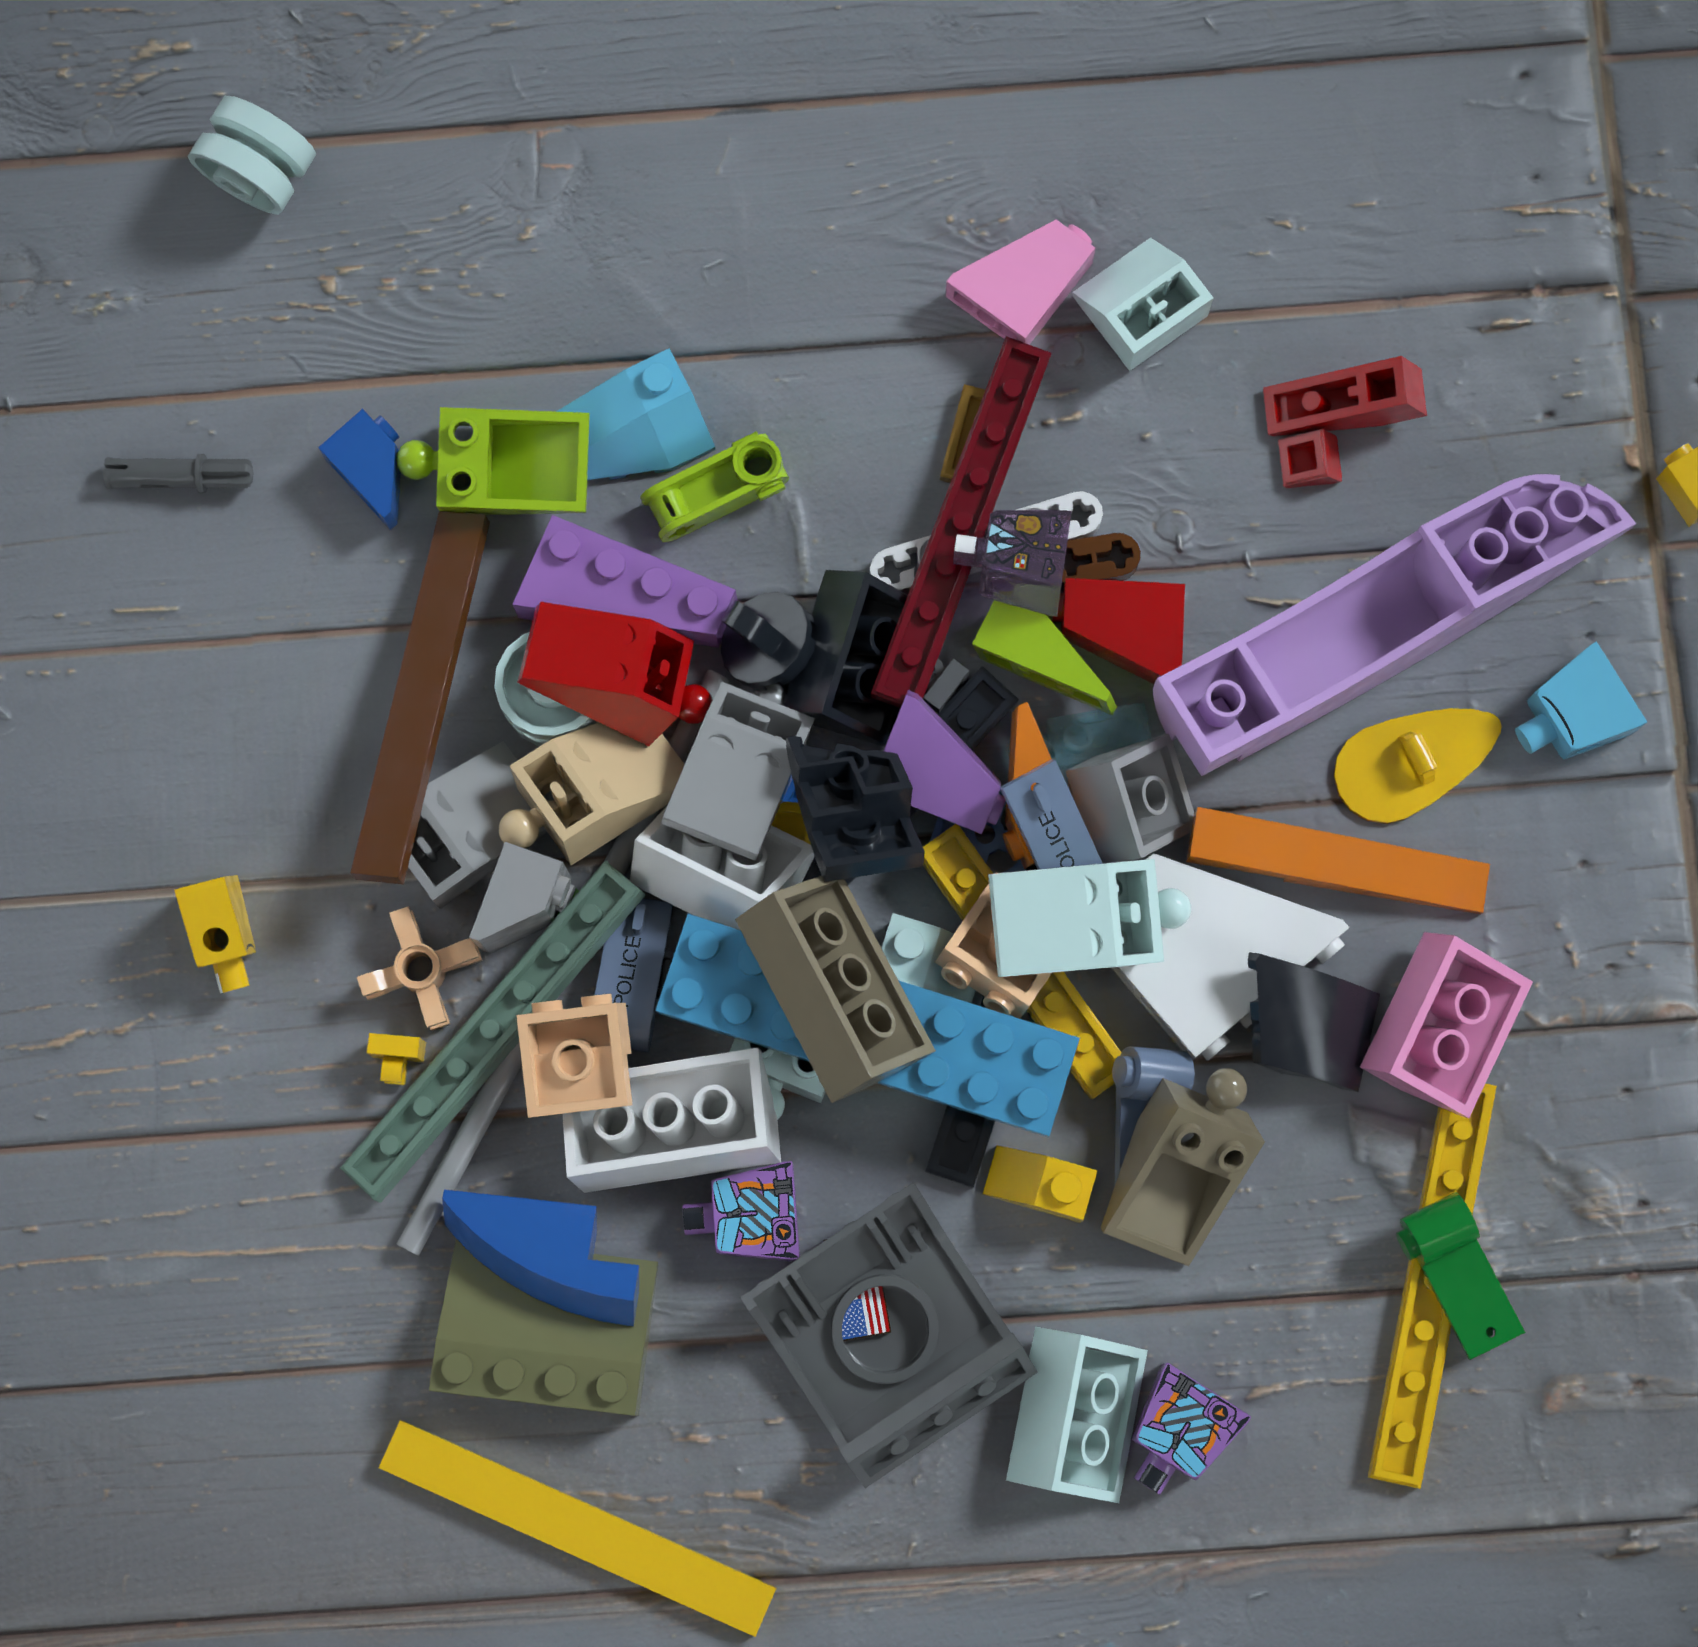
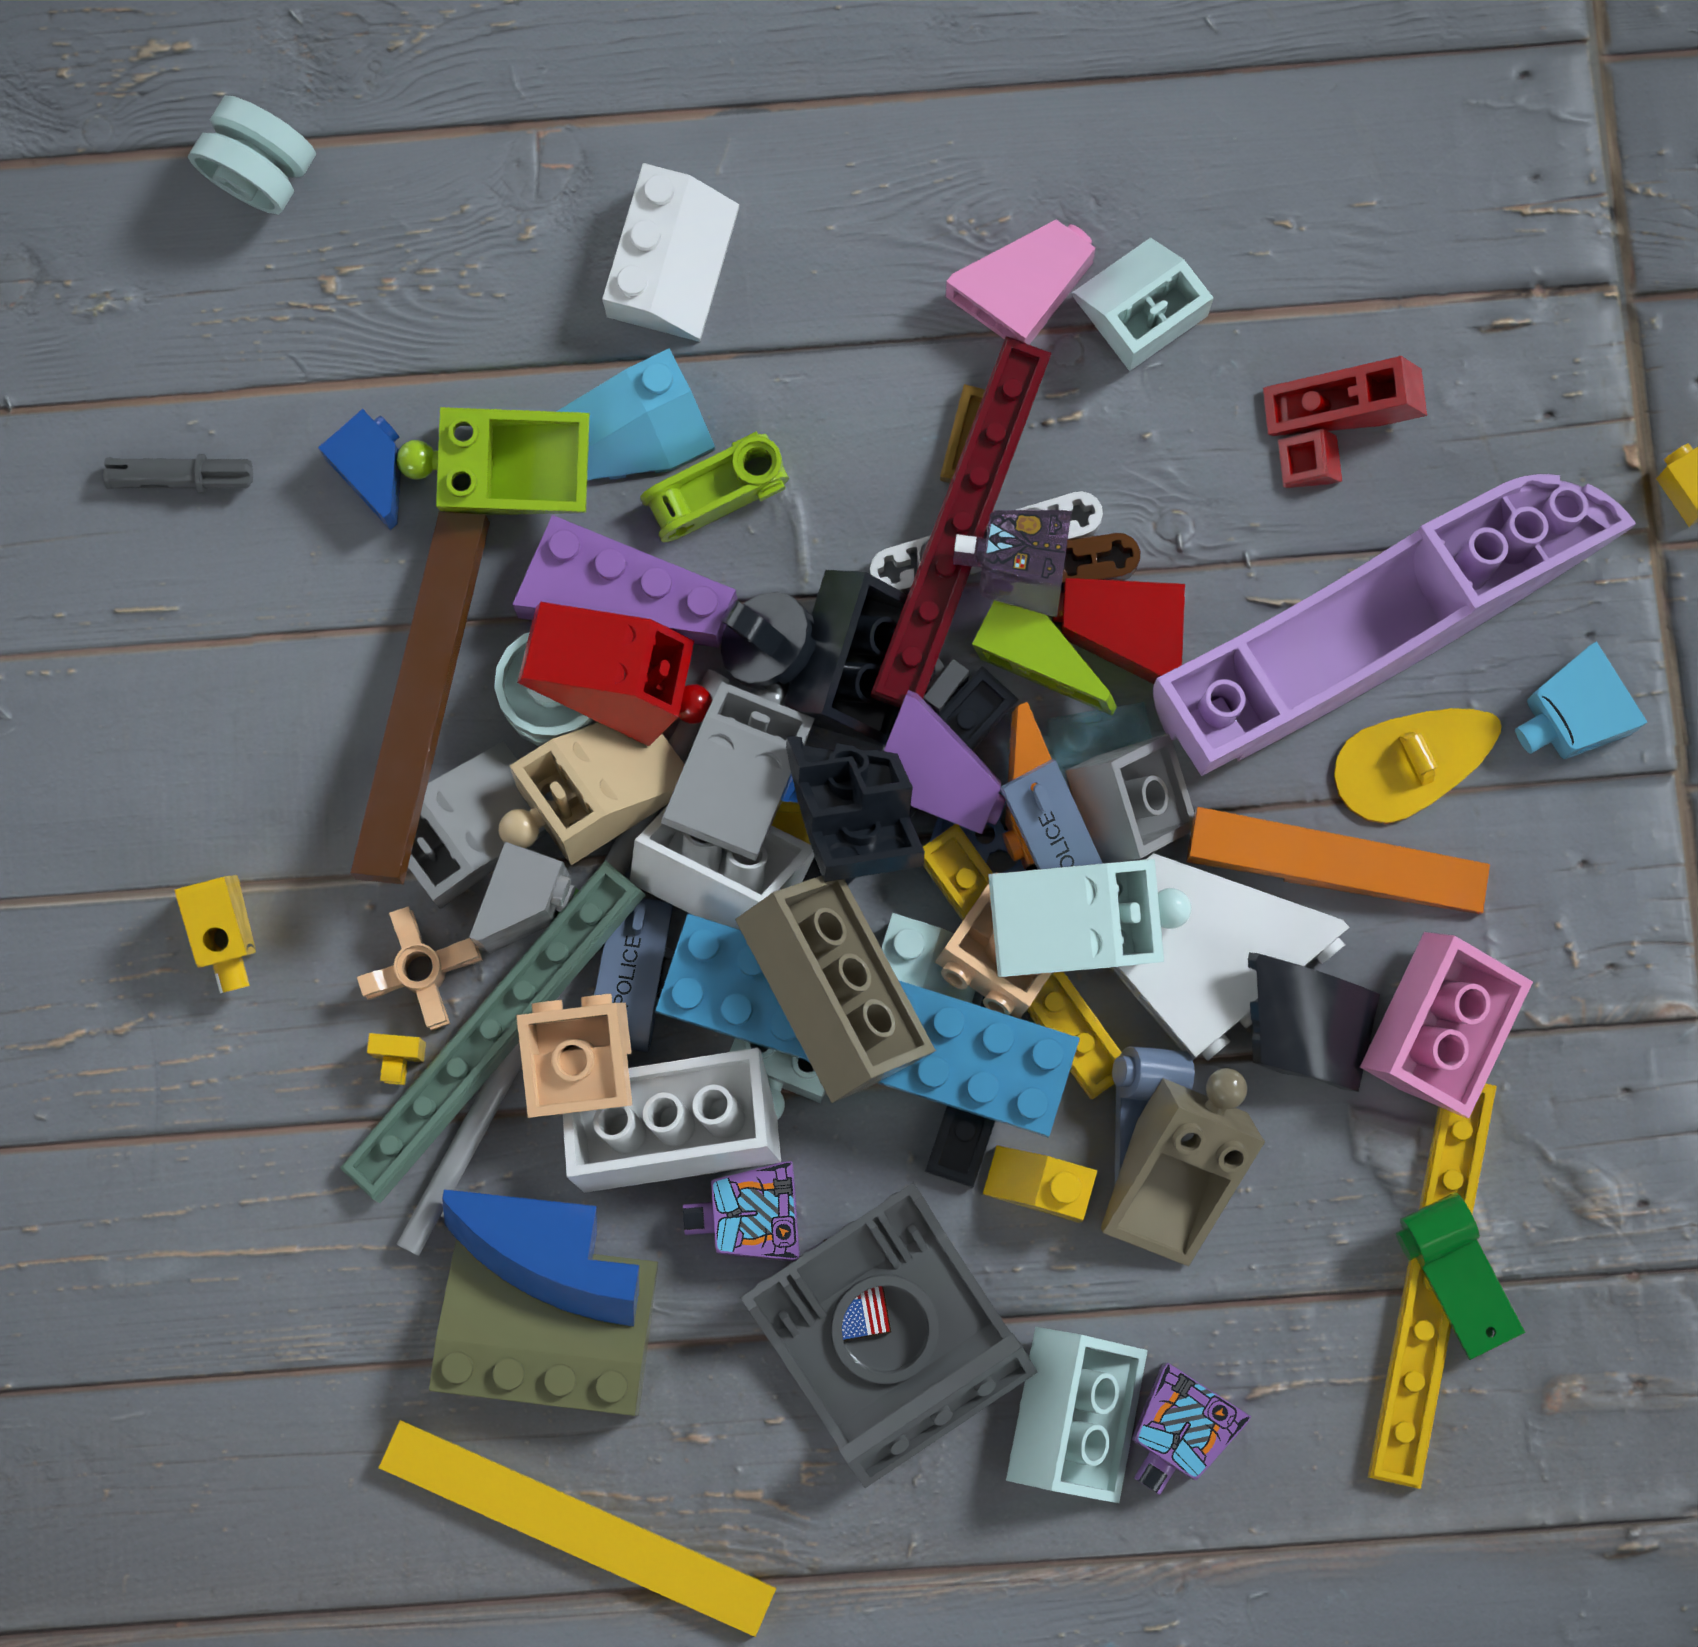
none -> white slope [602,163,739,342]

